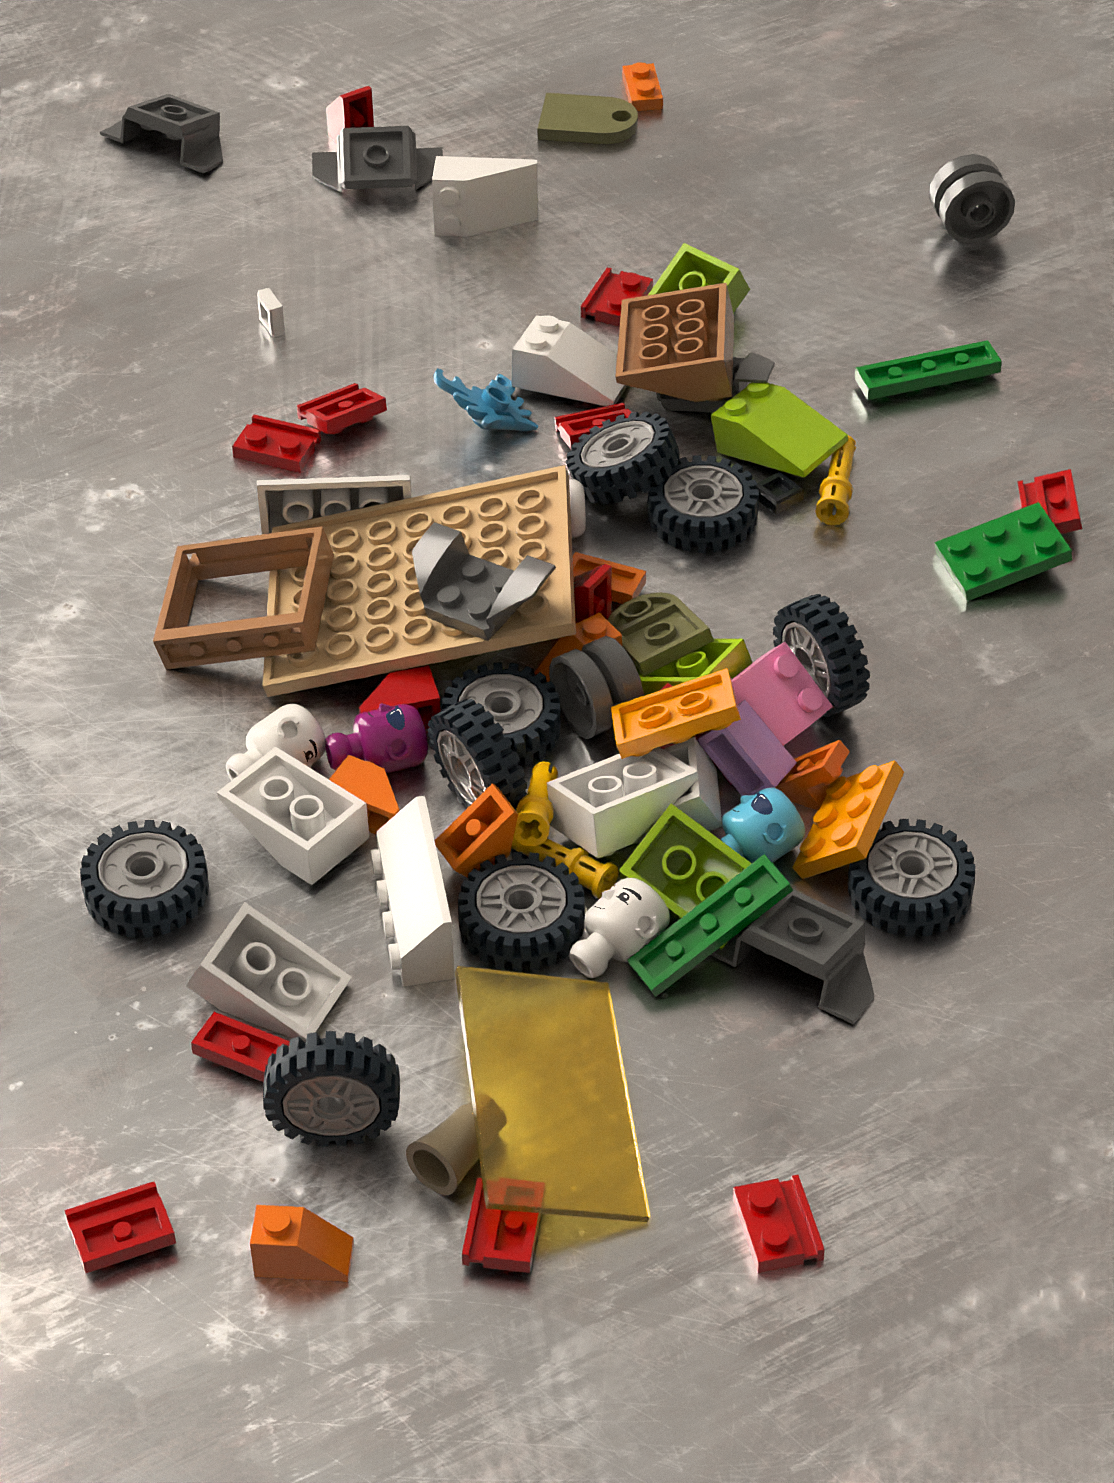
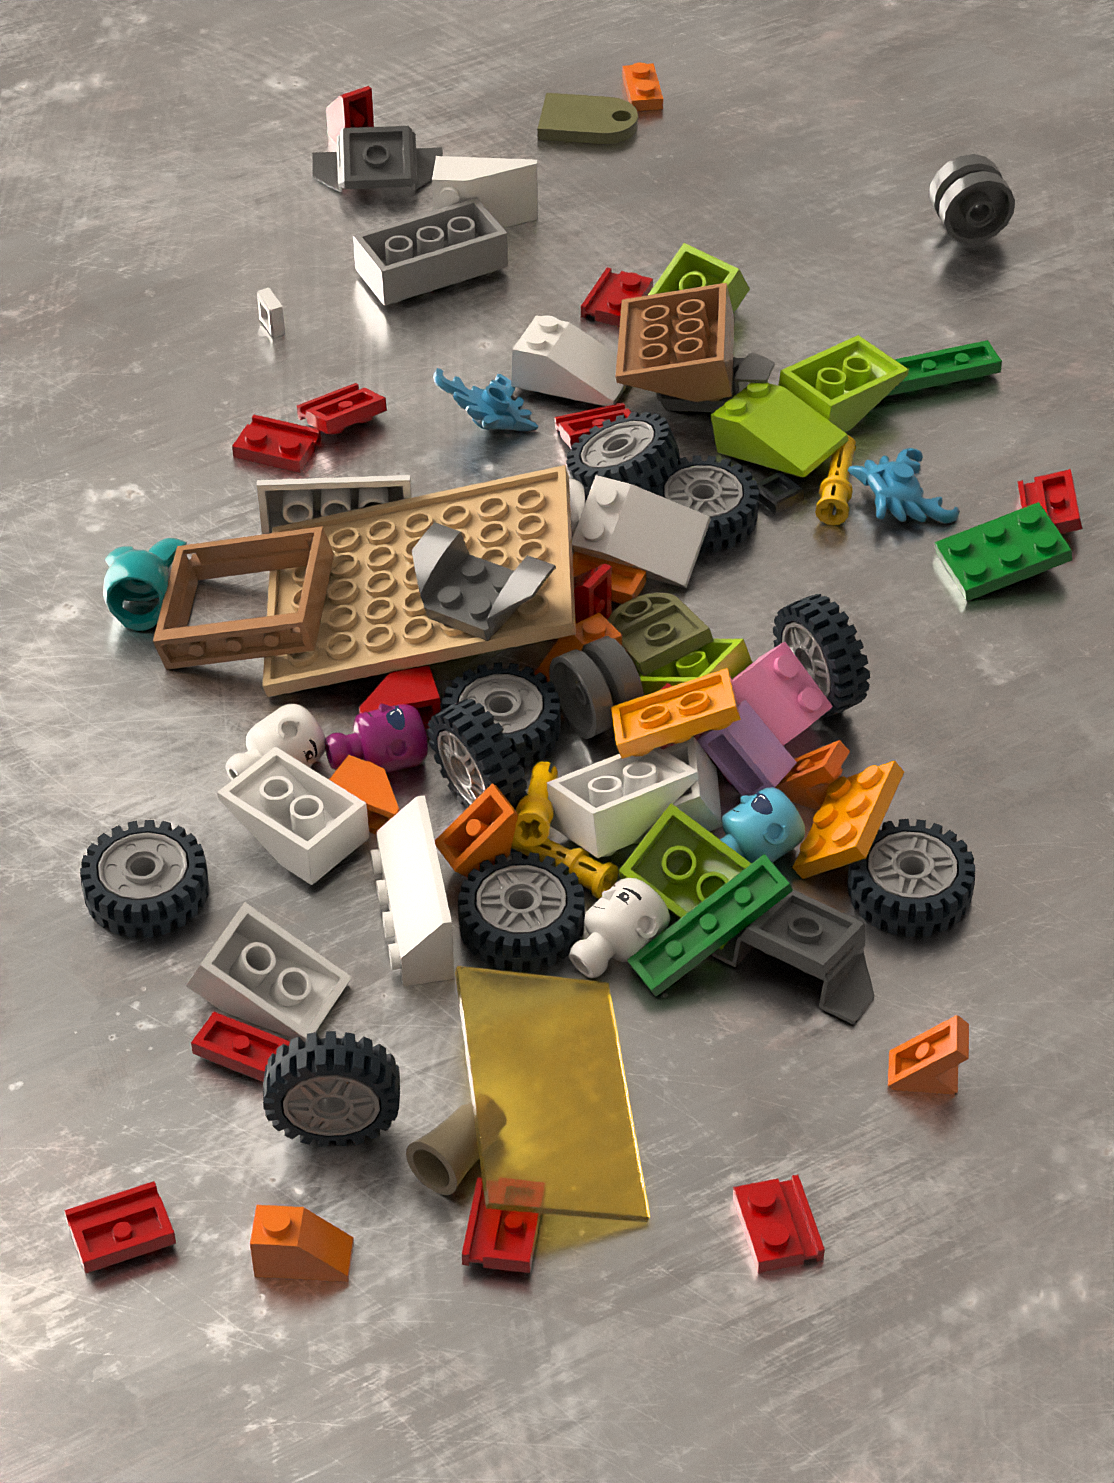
dark grey piece [100,94,223,173] -> none
none -> teal piece [103,538,187,631]
none -> light grey brick [353,197,508,306]
none -> white slope [572,475,711,588]
none -> lime slope [778,335,909,432]
none -> dark azure animal [847,448,960,523]
none -> orange slope [888,1015,969,1095]

